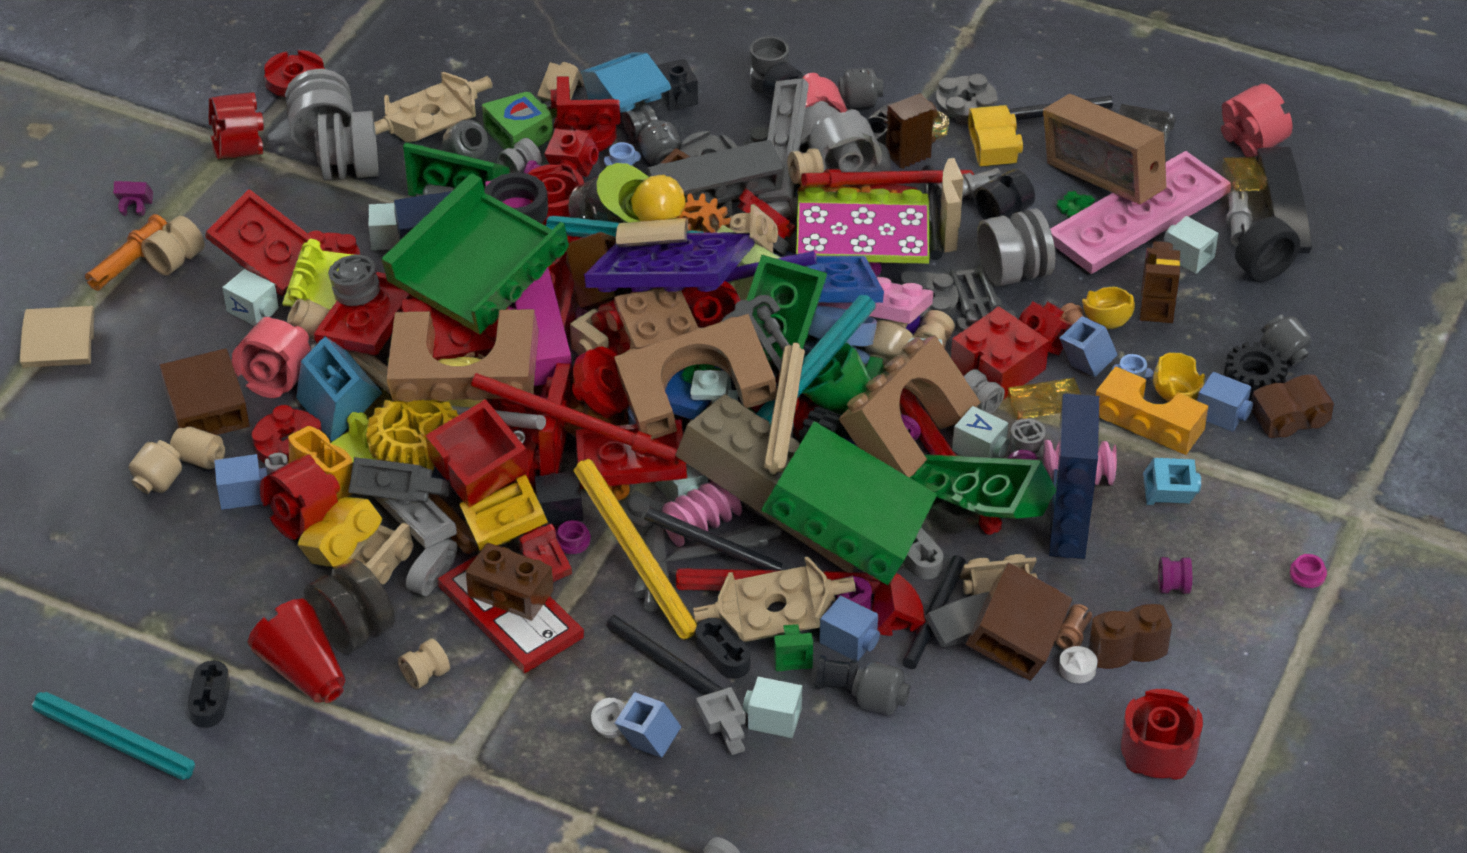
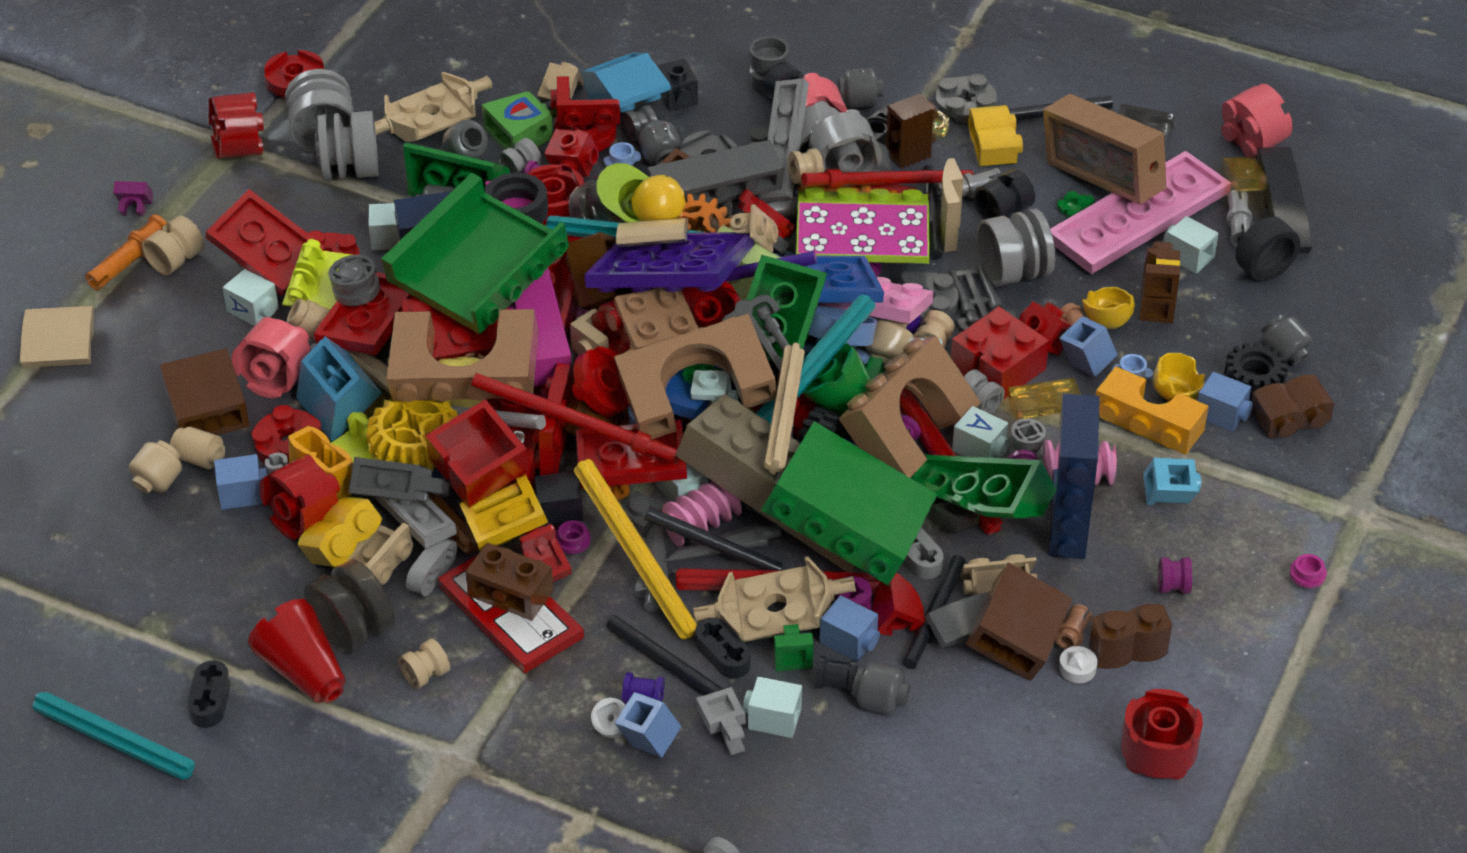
none -> dark purple bush [621,672,665,705]

